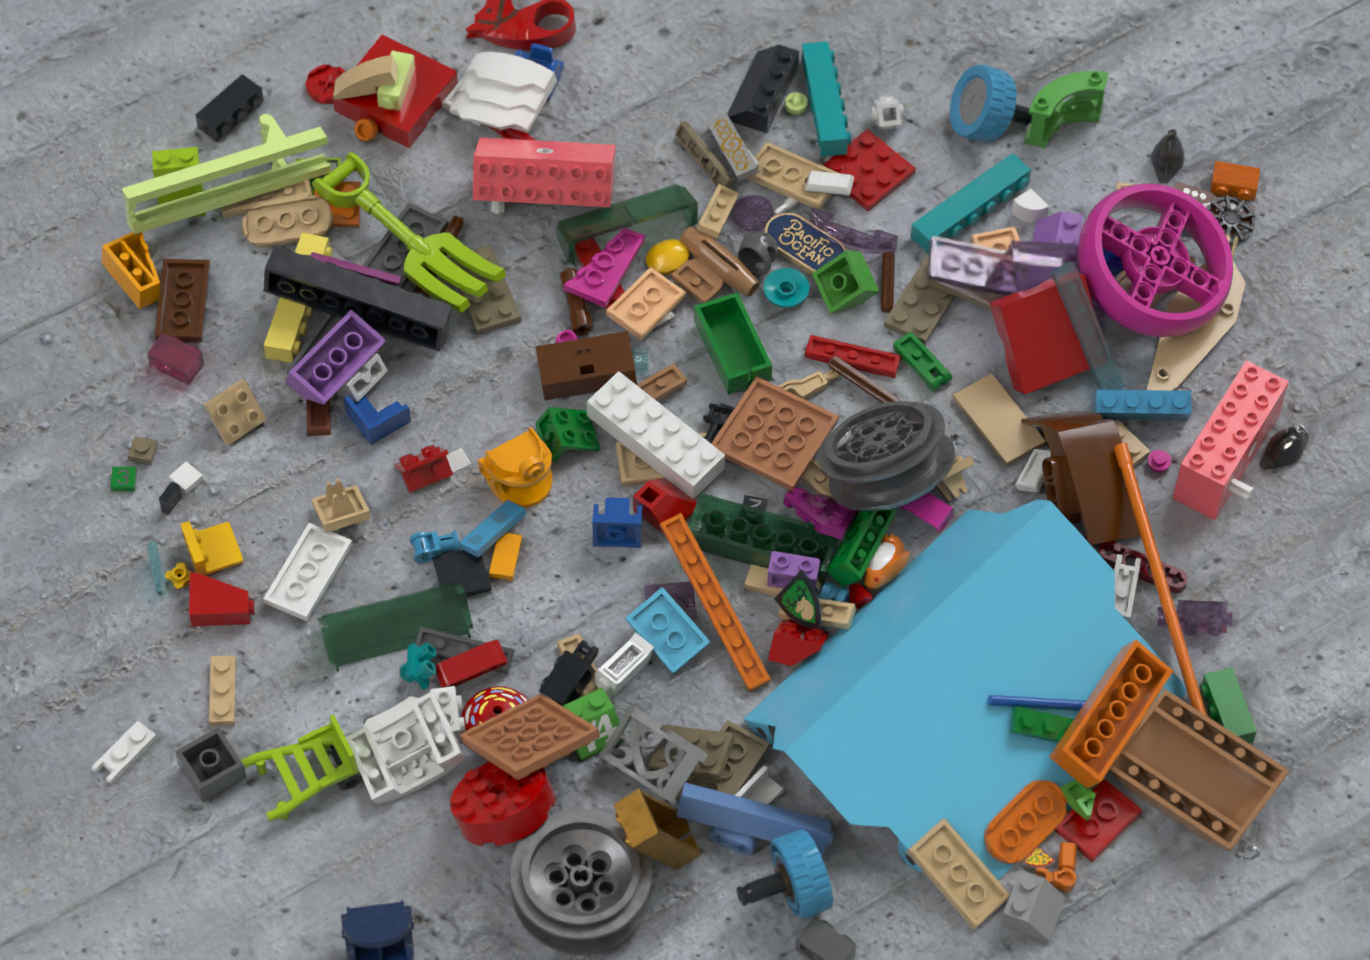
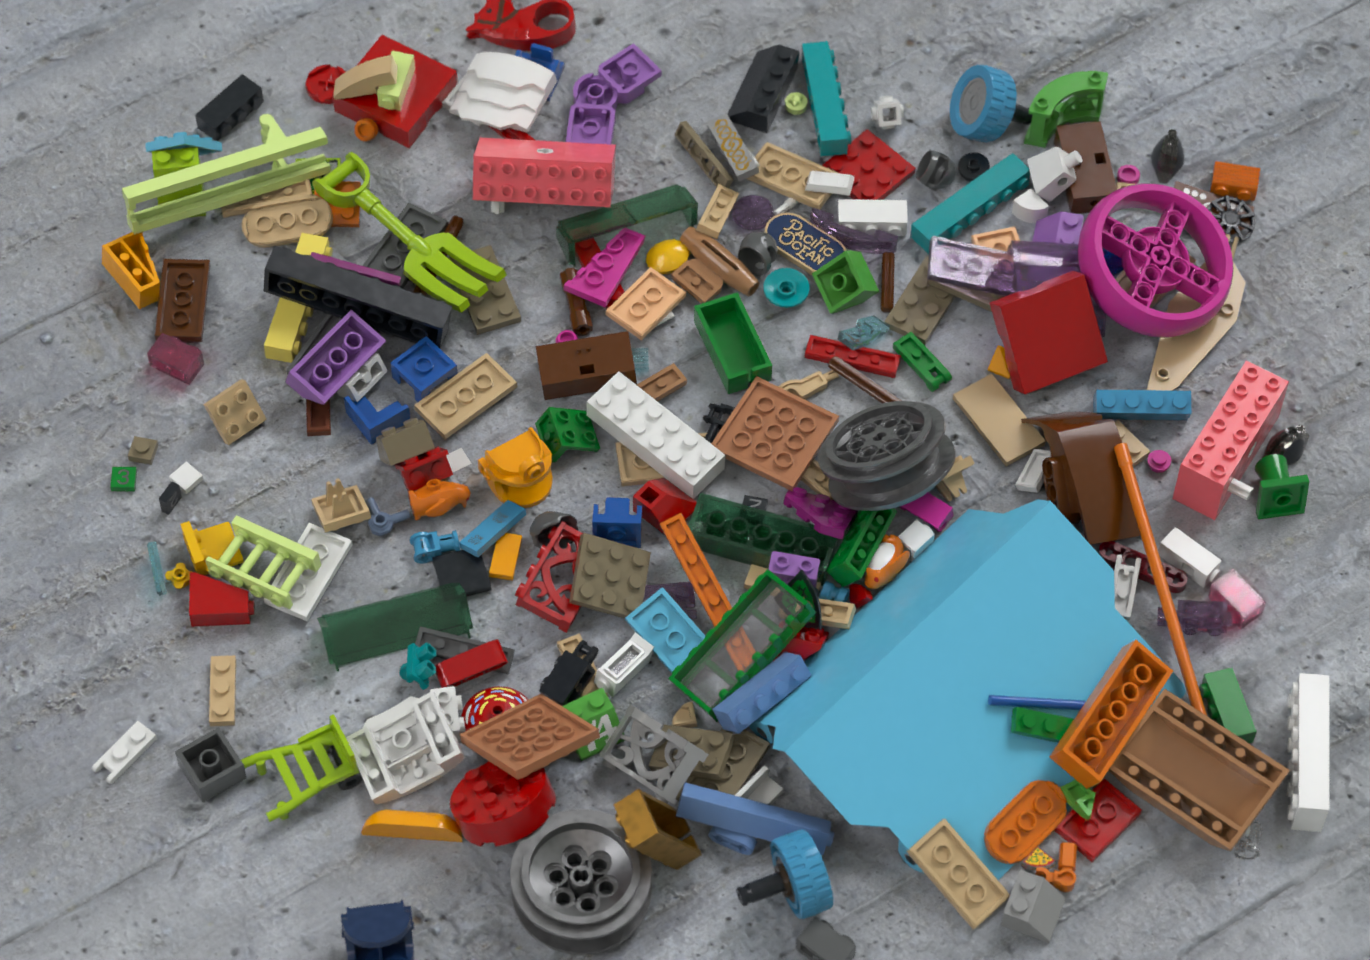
clear light blue tile [1051,262,1125,390] -> none
none -> medium azure plate [145,132,222,156]
none -> yellowish green fence [205,515,322,609]
none -> light orange brick [362,809,463,842]
none -> sand blue piece [365,497,411,536]
none -> dark tan slope [376,418,435,466]
none -> blue panel [390,336,458,402]
none -> orange animal [408,479,471,520]
none -> tan plate [414,353,517,440]
none -> red fence [515,521,583,633]
none -> dark grey hair [529,511,578,549]
none -> medium lavender plate [566,43,662,144]
none -> dark tan plate [569,533,651,619]
none -> window [668,569,816,722]
none -> tan tile [672,701,697,728]
none -> medium blue brick [712,652,812,734]
none -> white brick [837,199,908,237]
none -> clear light blue slope [837,315,890,350]
none -> white brick [898,519,935,562]
none -> dark grey helmet [916,150,956,189]
none -> black piece [958,152,990,181]
none -> light orange slope [988,345,1010,379]
none -> white torso [1027,147,1082,202]
none -> reddish brown brick [1054,121,1117,214]
none -> dark pink tile [1117,165,1140,184]
none -> white brick [1158,527,1222,588]
none -> clear pink brick [1208,569,1266,629]
none -> green plant [1255,454,1310,520]
none -> white brick [1287,673,1329,832]

